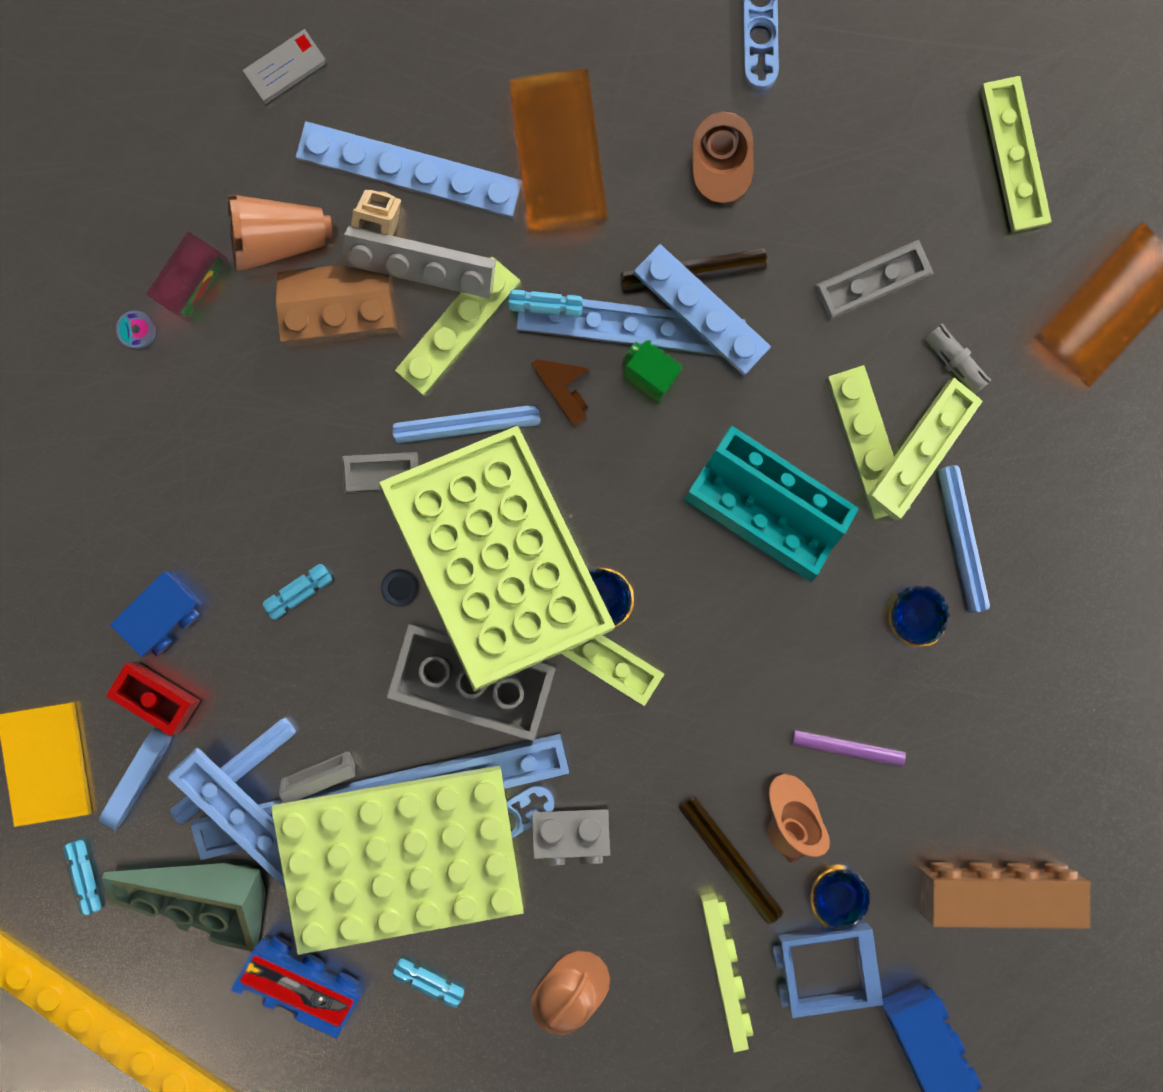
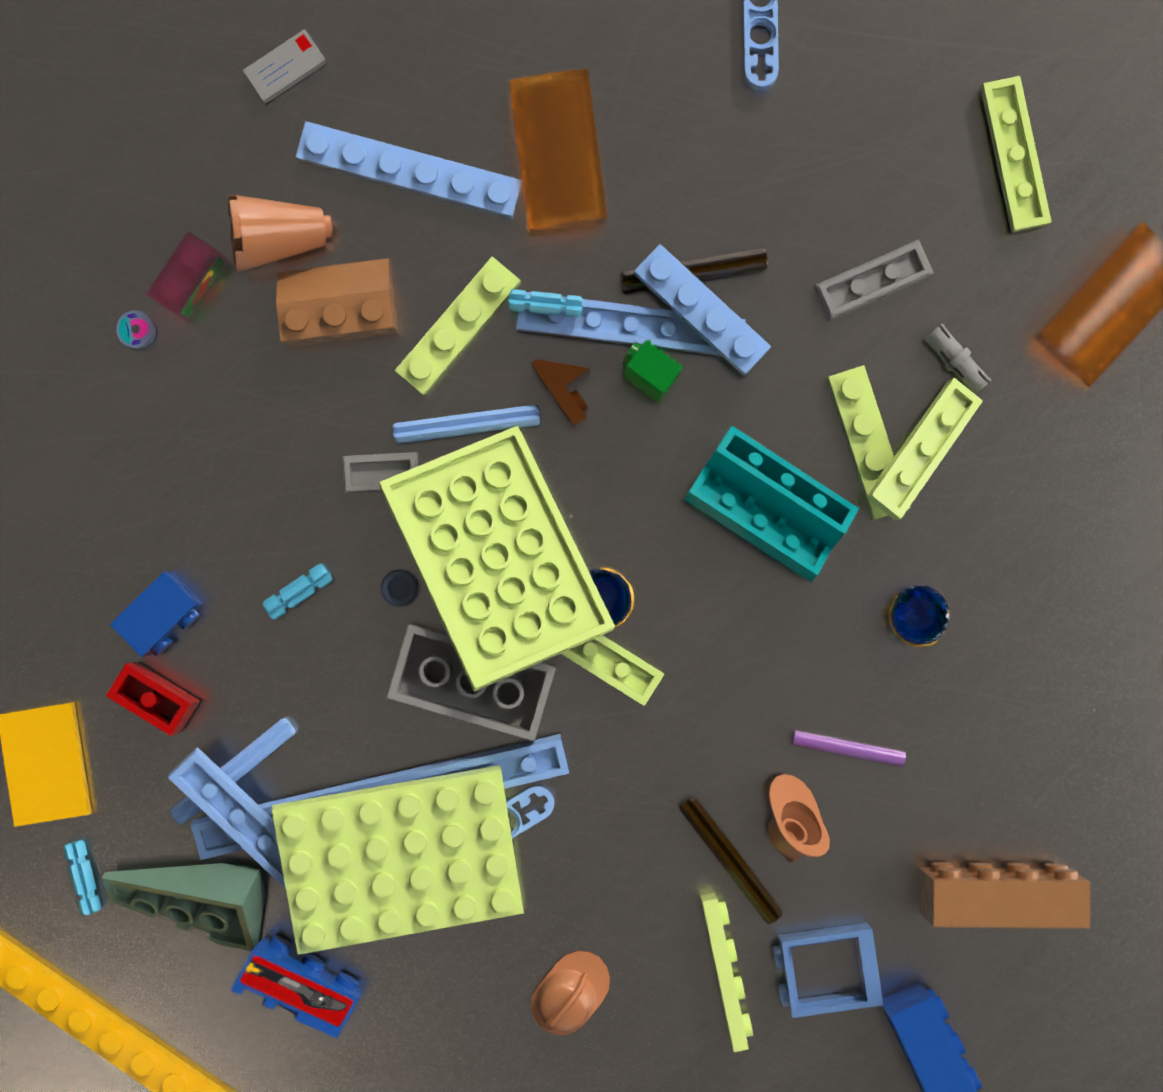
light blue beam [99,727,172,831] -> none
light grey tile [279,751,355,803] -> none
light grey plate [343,226,496,299] -> none
tan window [351,190,401,236] -> none
medium azure axle [392,959,464,1008] -> none
light grey bracket [532,809,610,866] -> none
nougat piece [693,112,754,203] -> none
clear blue hair [810,868,870,929] -> none
light blue axle [938,465,990,613] -> none

